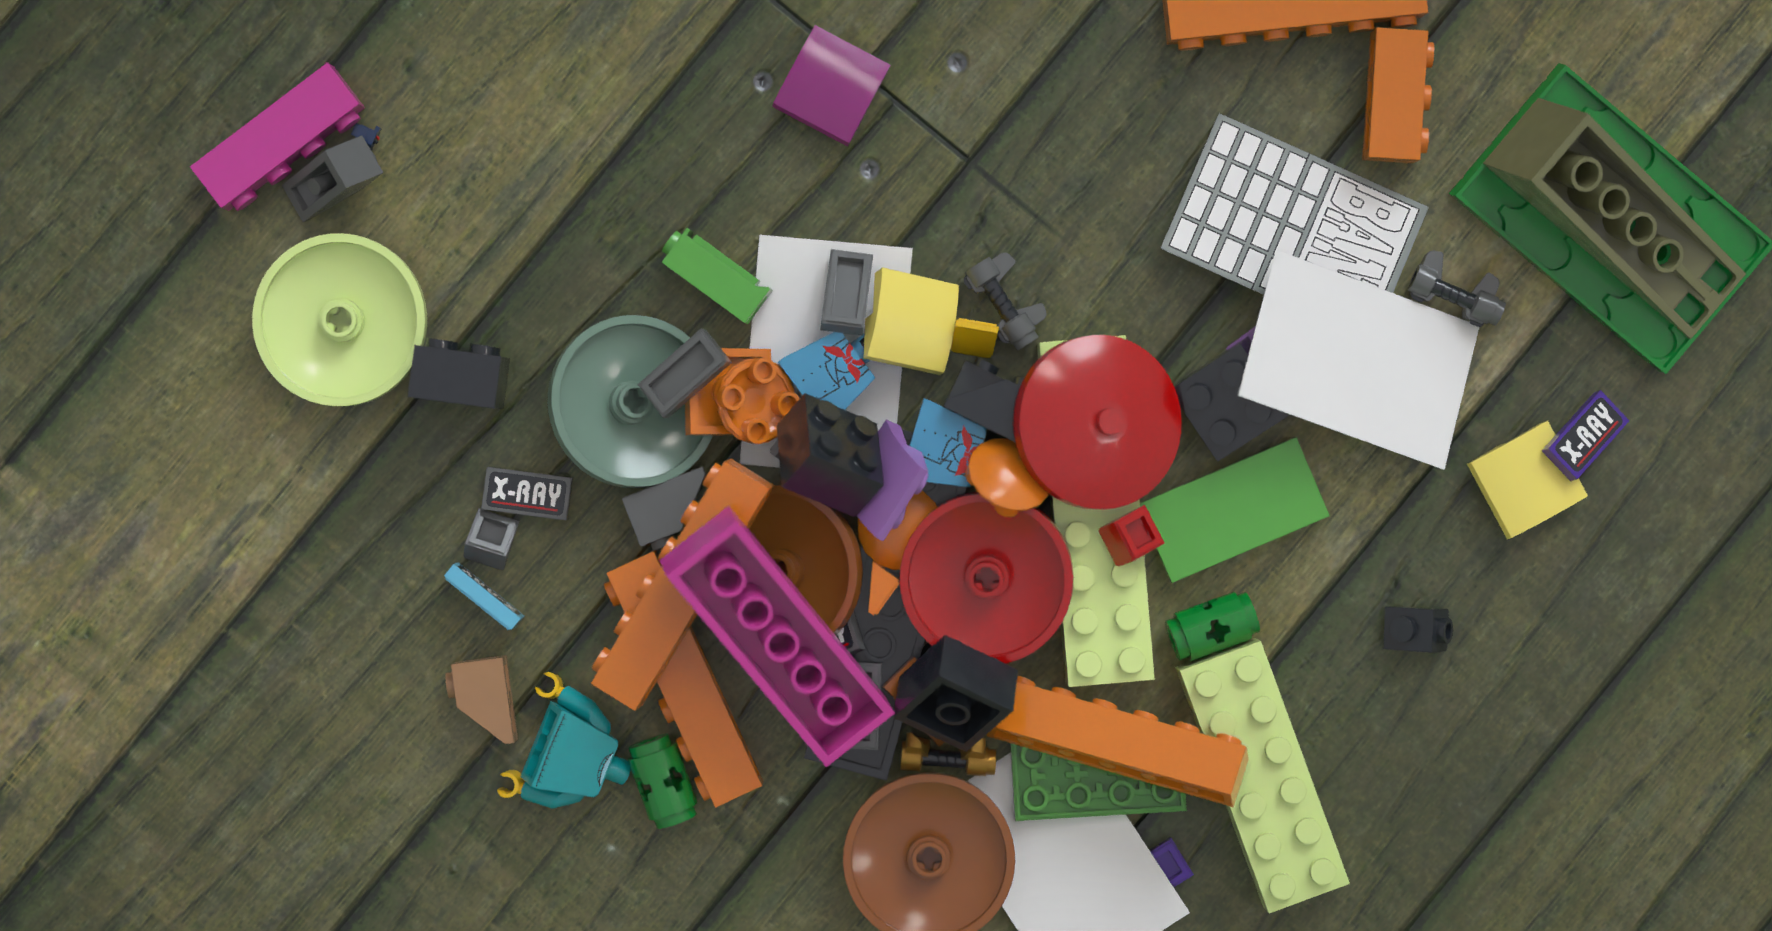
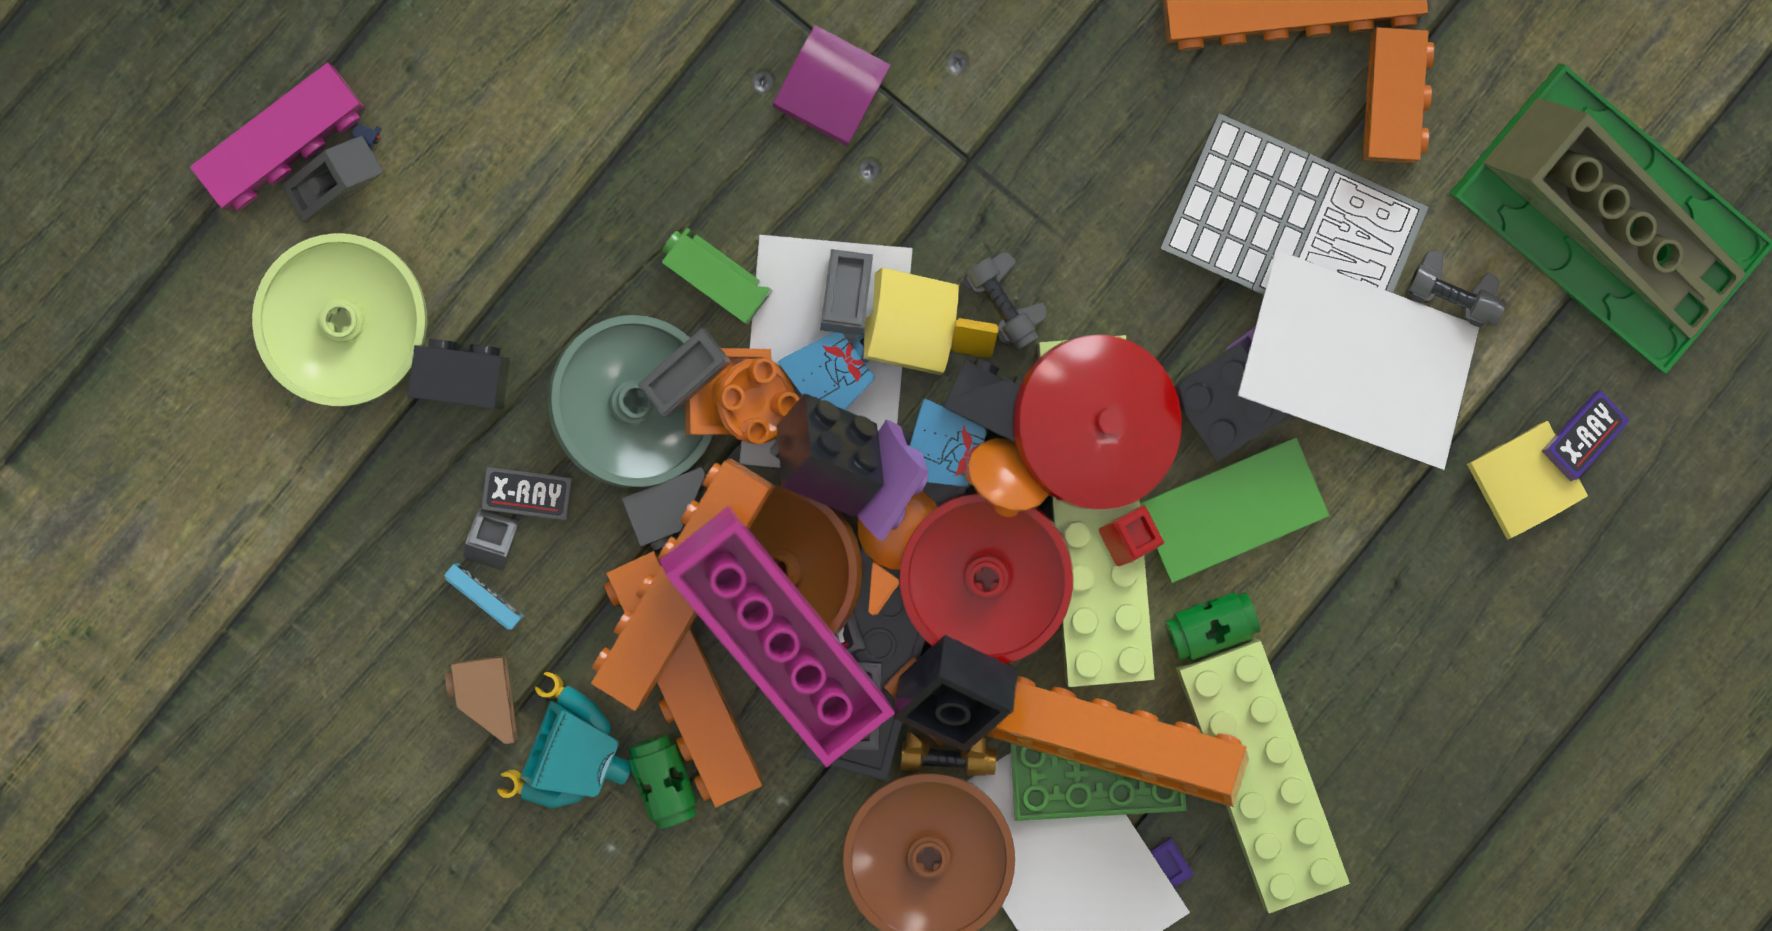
black bracket [1383,606,1453,653] -> none

